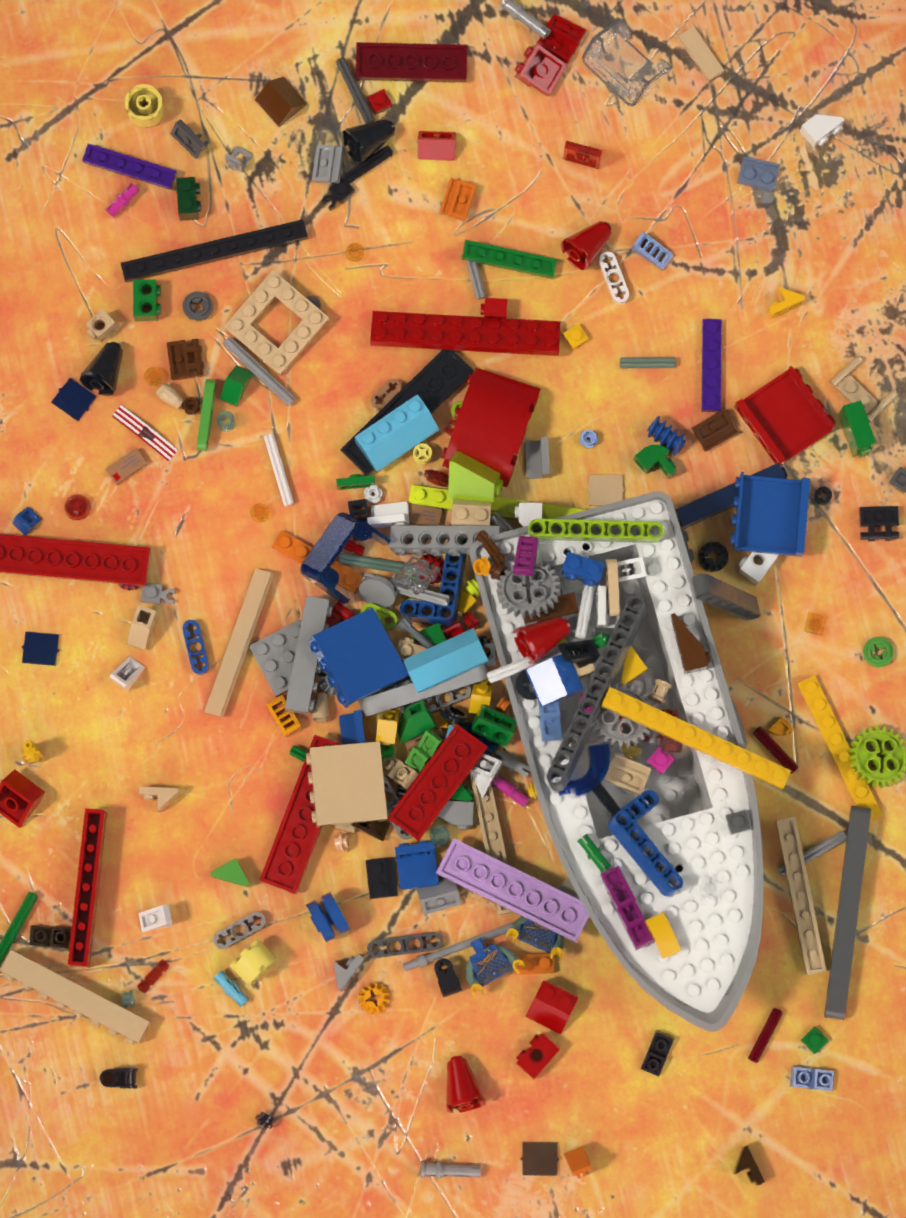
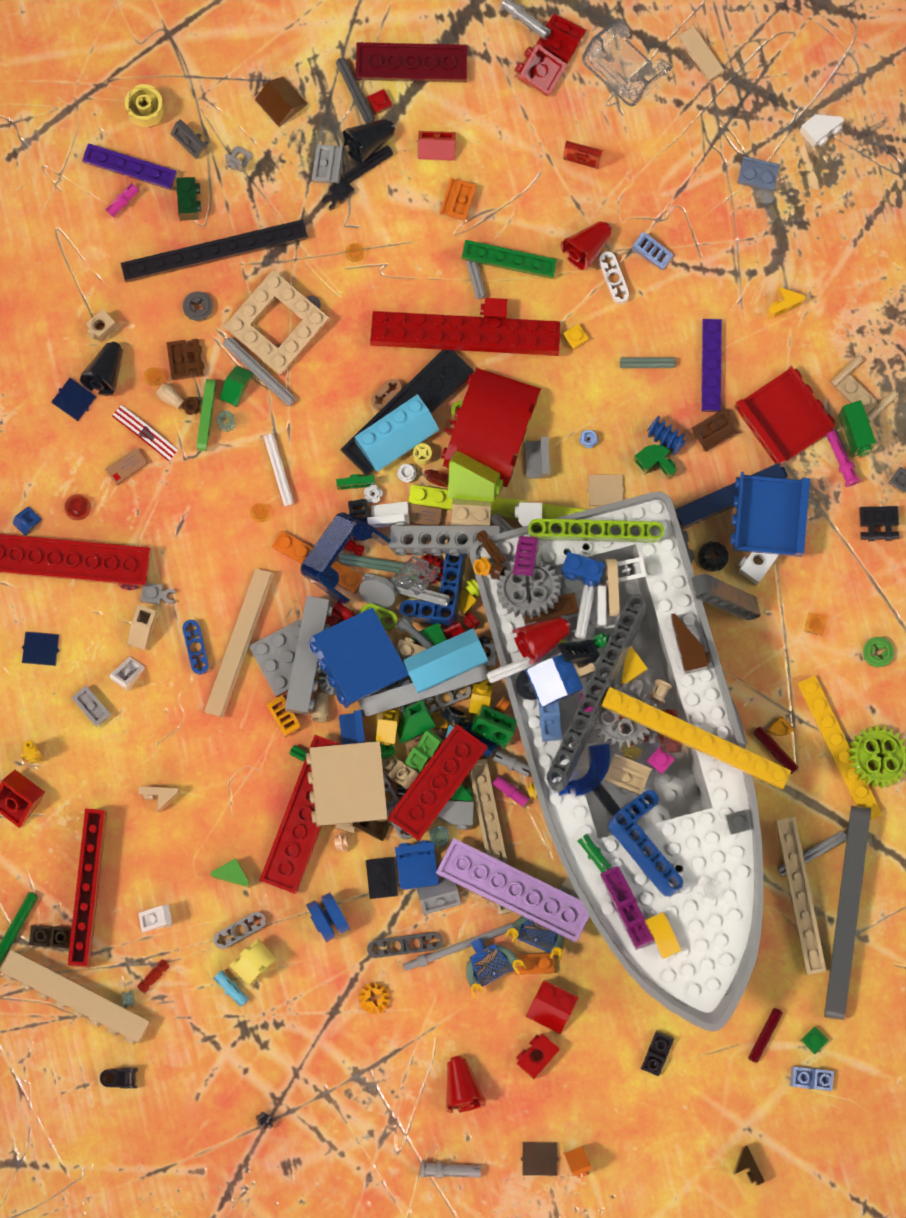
green brick [133,279,161,321] -> none
light grey slope [333,954,364,992] -> none
black piece [434,958,462,998] -> none
white slope [470,754,502,799] -> none
black bush [814,487,832,505] -> none
none -> light grey plate [71,686,111,727]
none -> white plate [397,464,416,483]
none -> dark pink pin [826,430,861,487]

